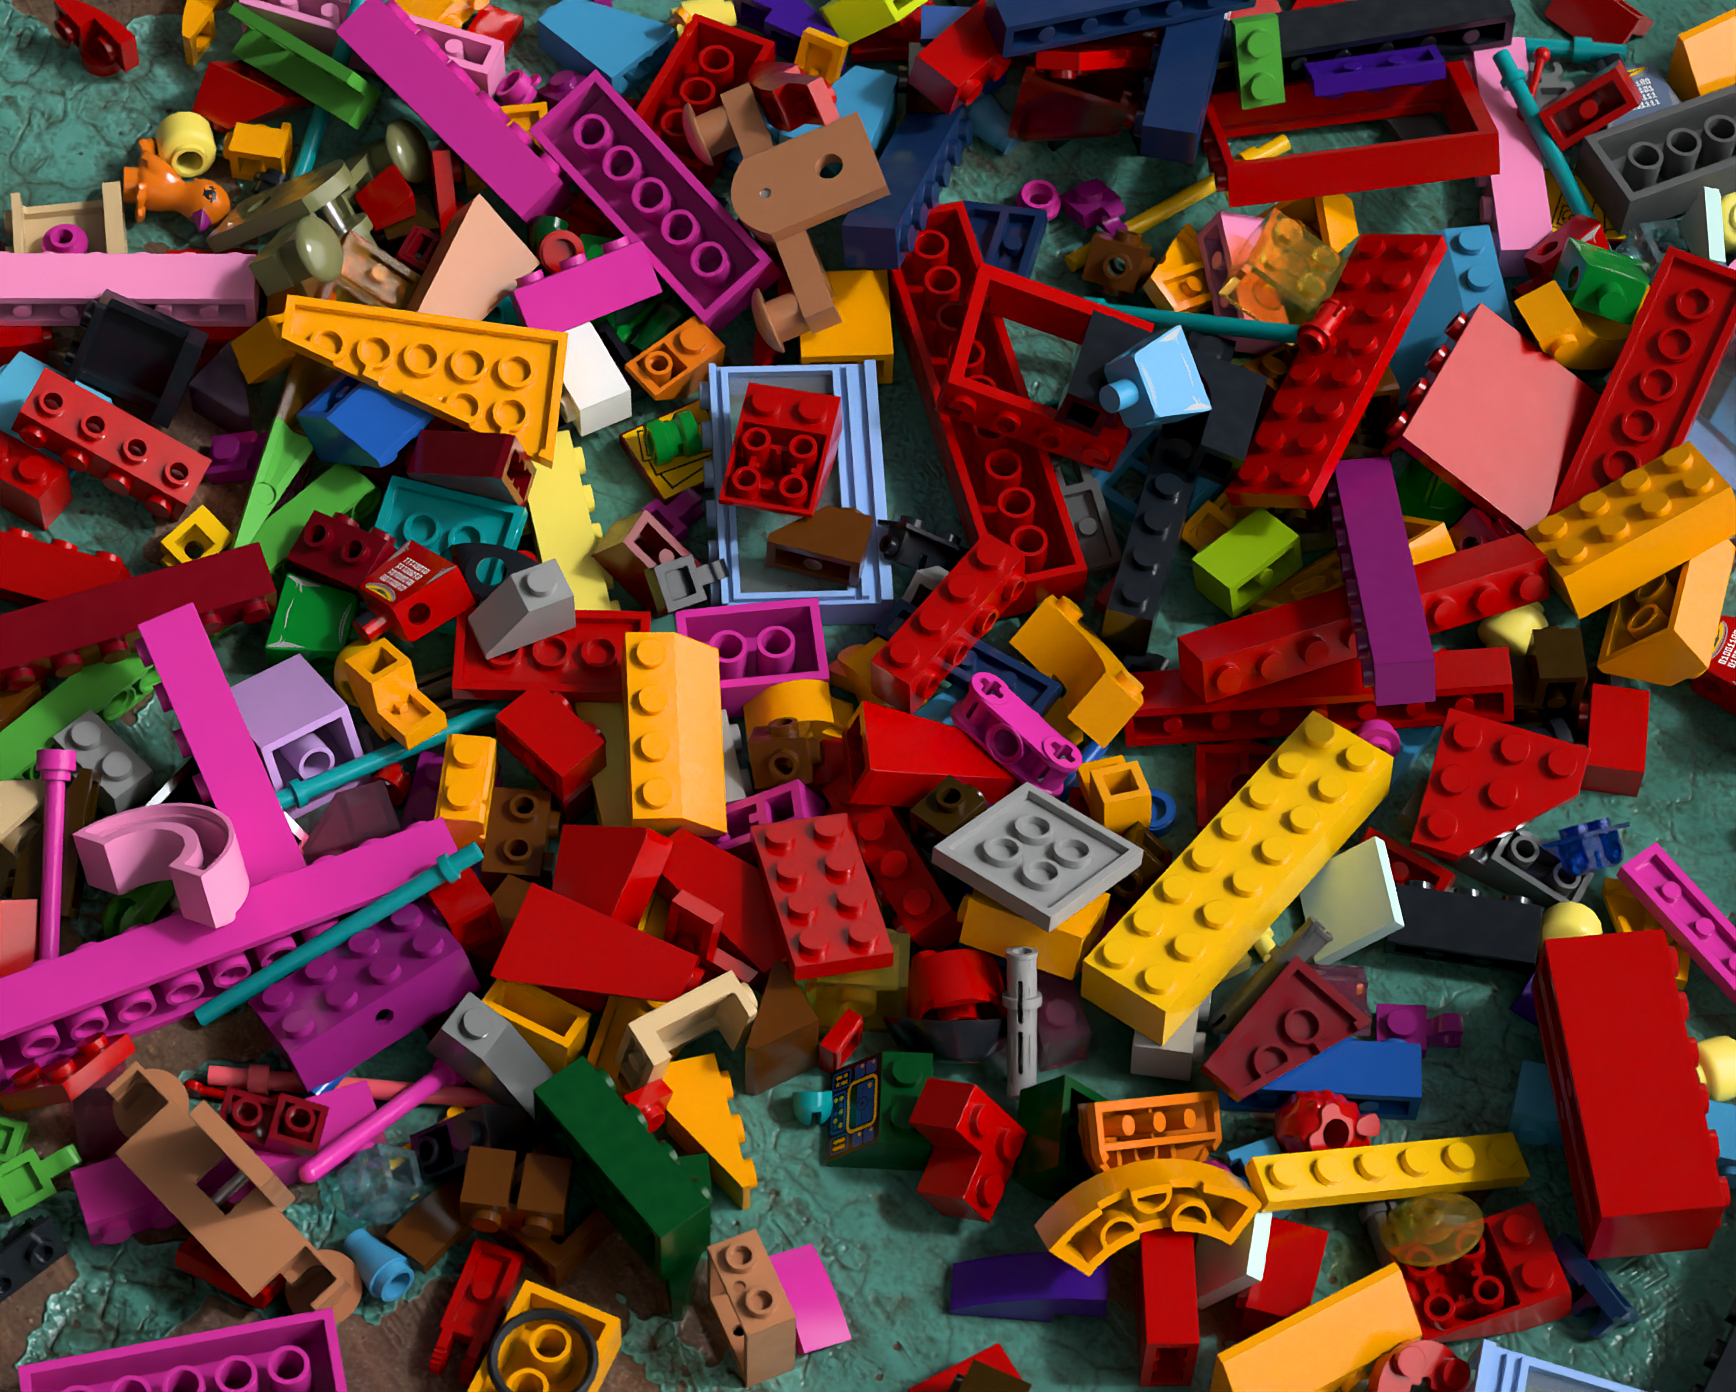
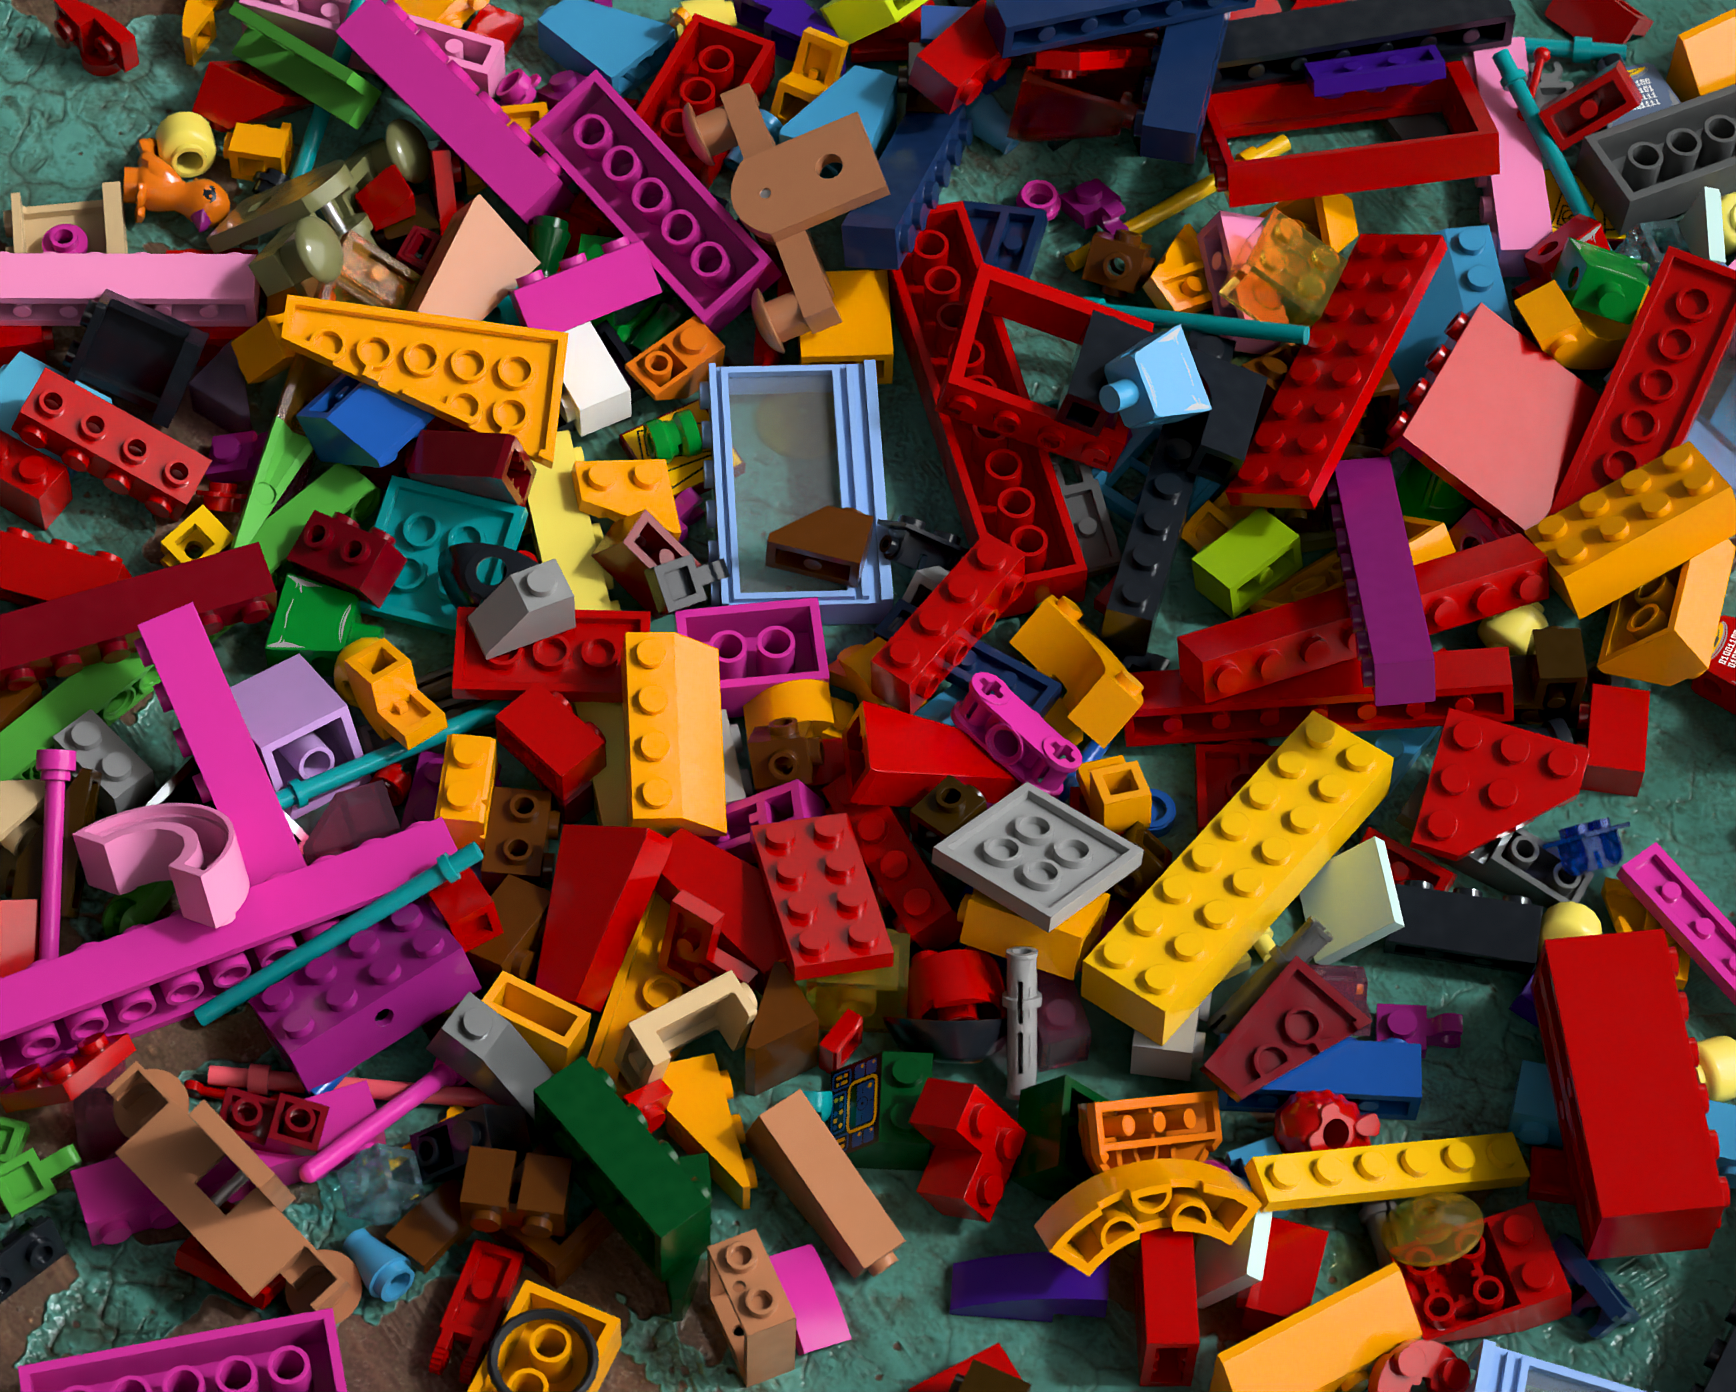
red torso [352,539,476,644] -> none
red slope [490,883,705,1003] -> none
red tile [536,230,585,275] -> none
red slope [718,382,842,519] -> none
red slope [748,61,840,132] -> none
bright green plate [1230,12,1285,110] -> none
red pin [1297,298,1347,356] -> none
dark pink plate [1355,719,1400,757] -> none
none -> red plate [196,482,248,513]
none -> light orange wing [571,459,681,541]
none -> nougat slope [744,1089,905,1279]
none -> red tile [1527,1146,1575,1205]

